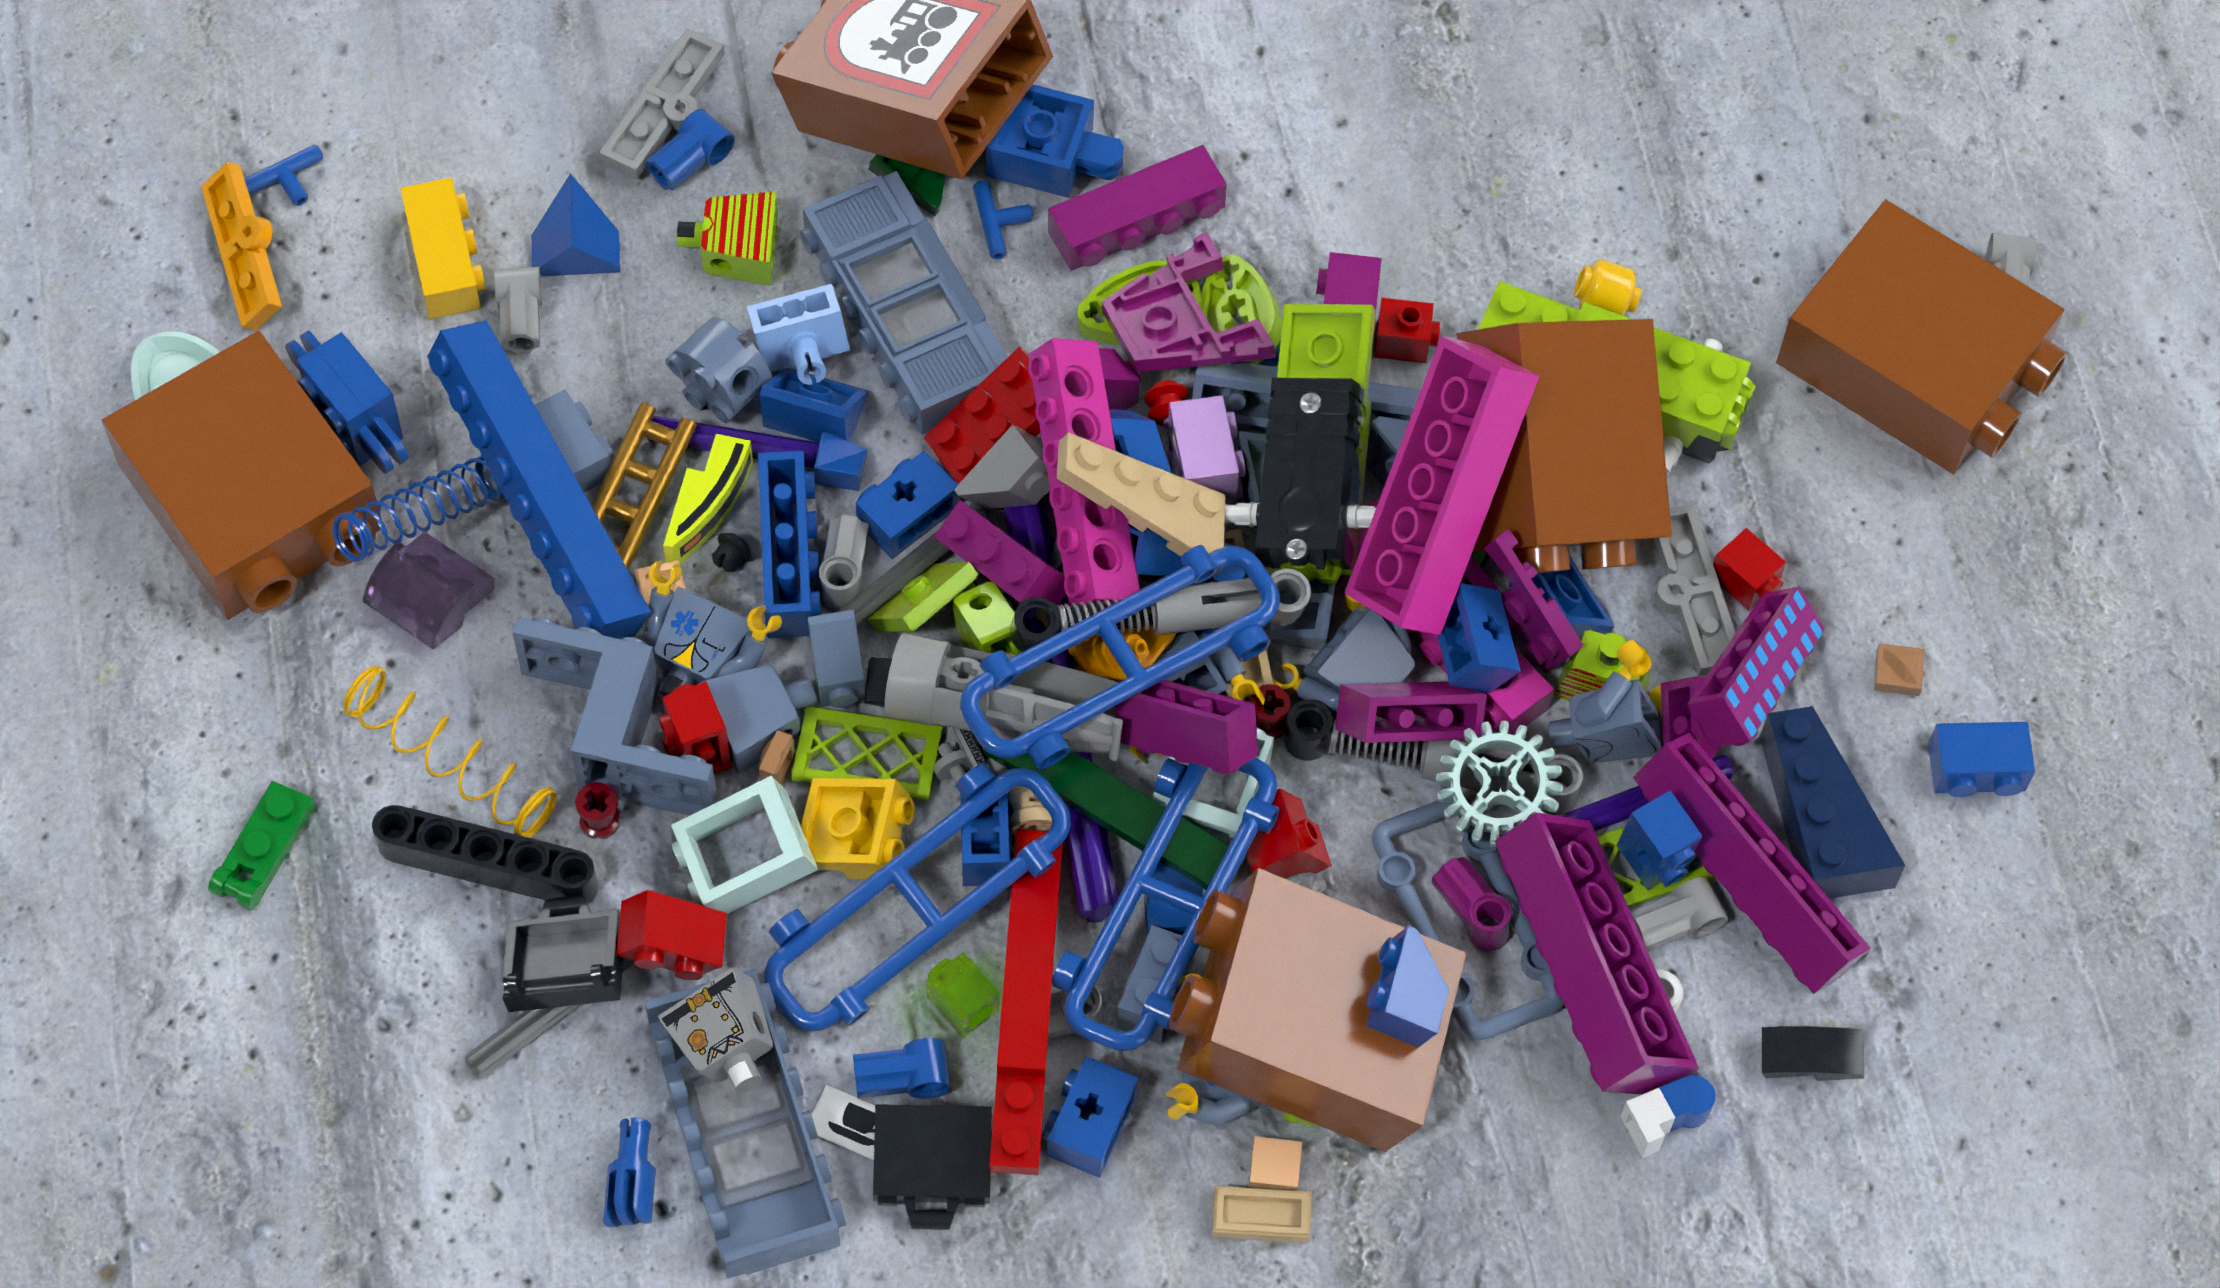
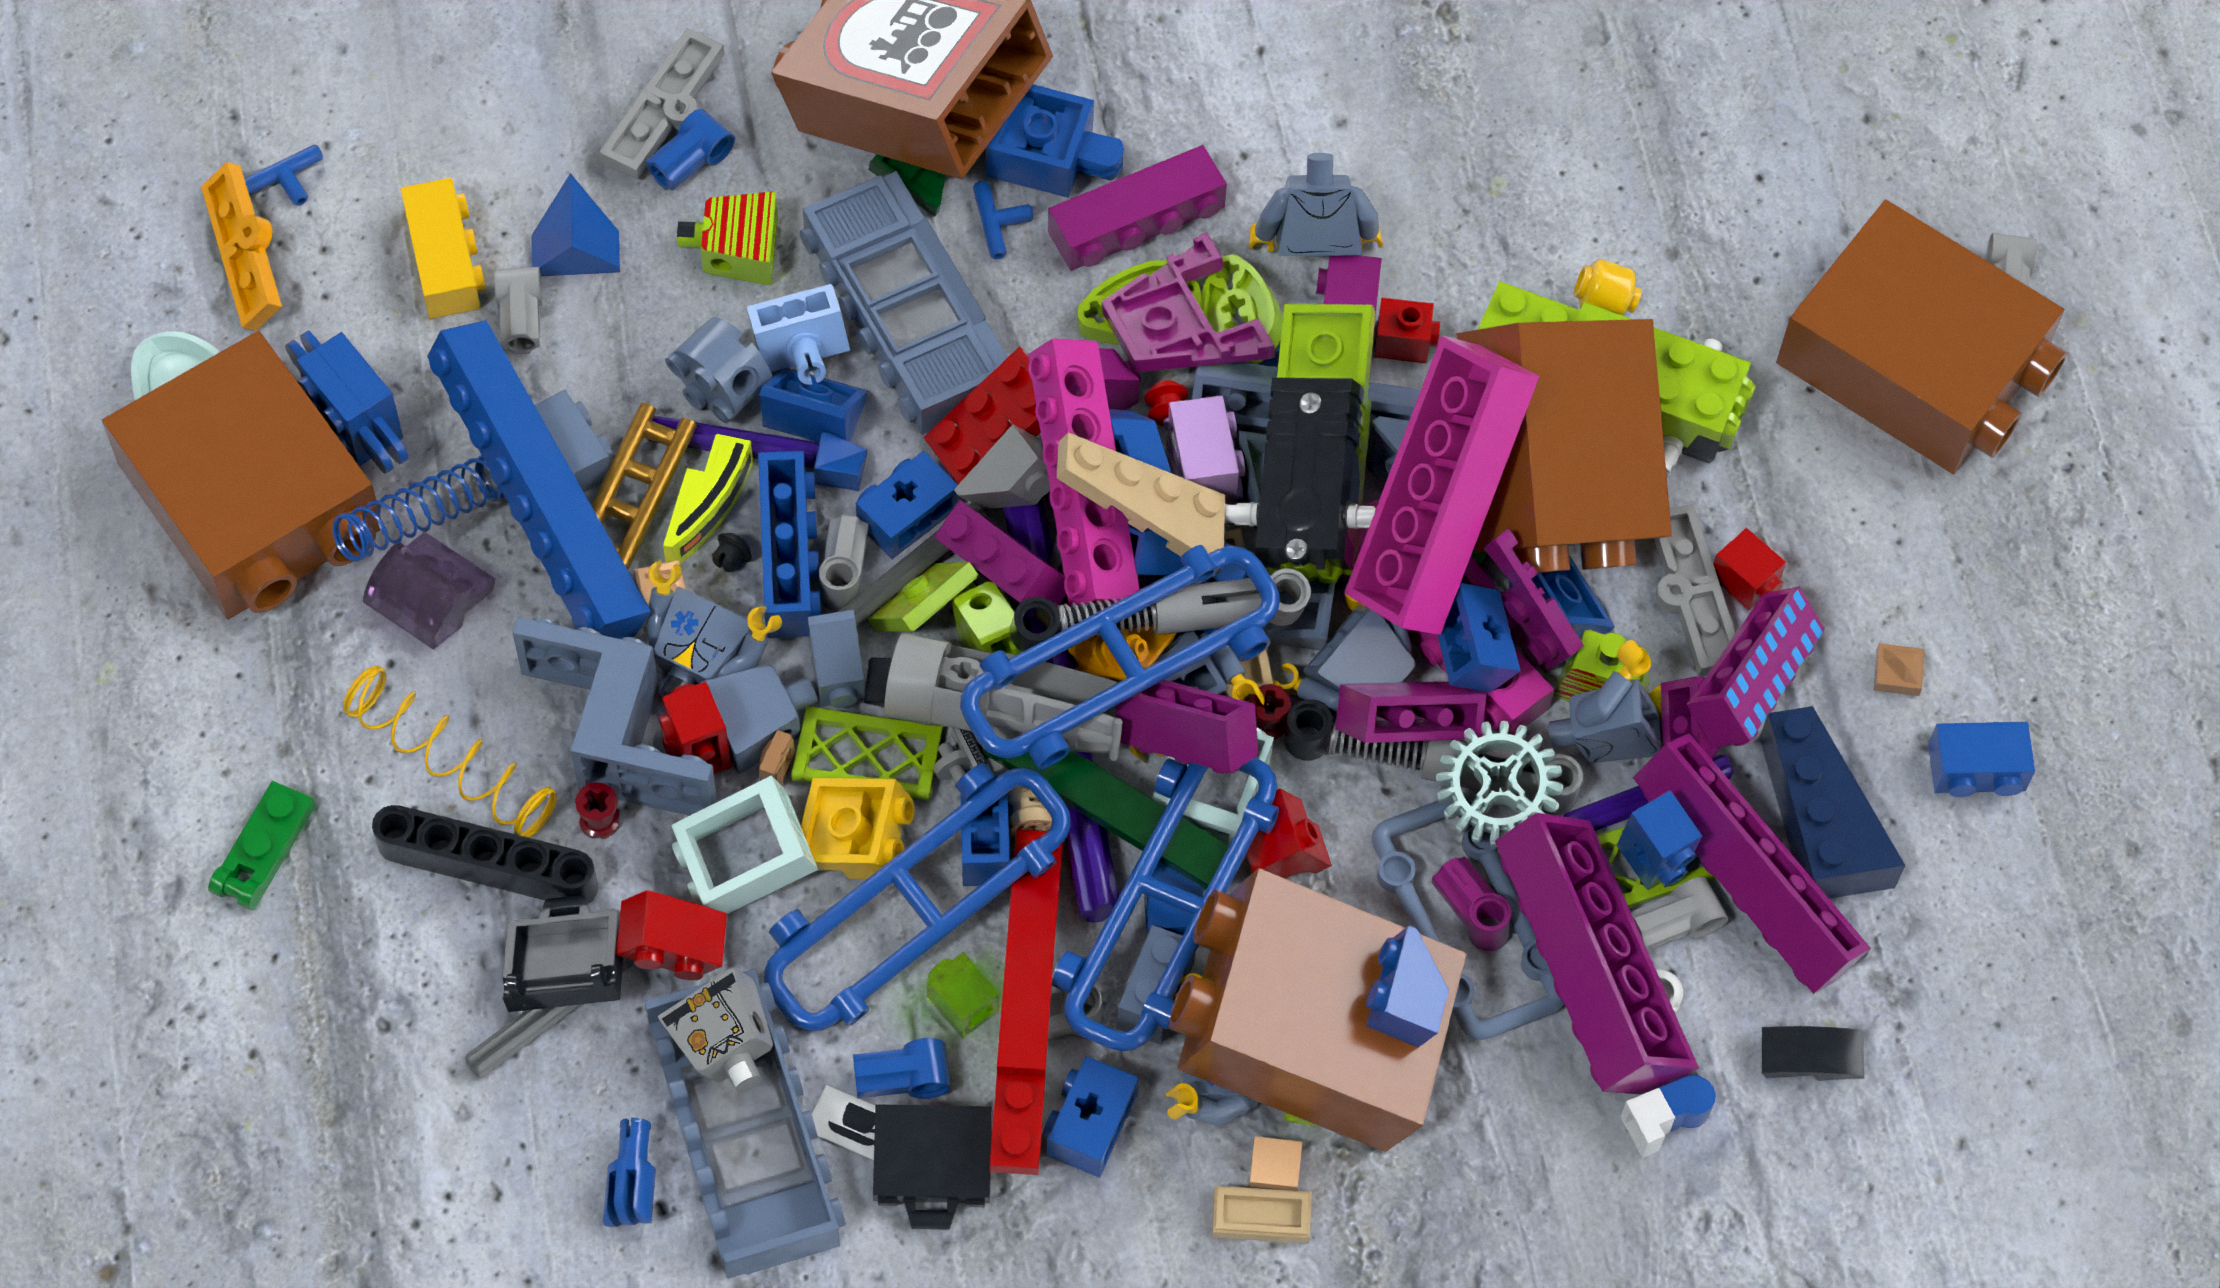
none -> sand blue torso [1249,153,1383,256]

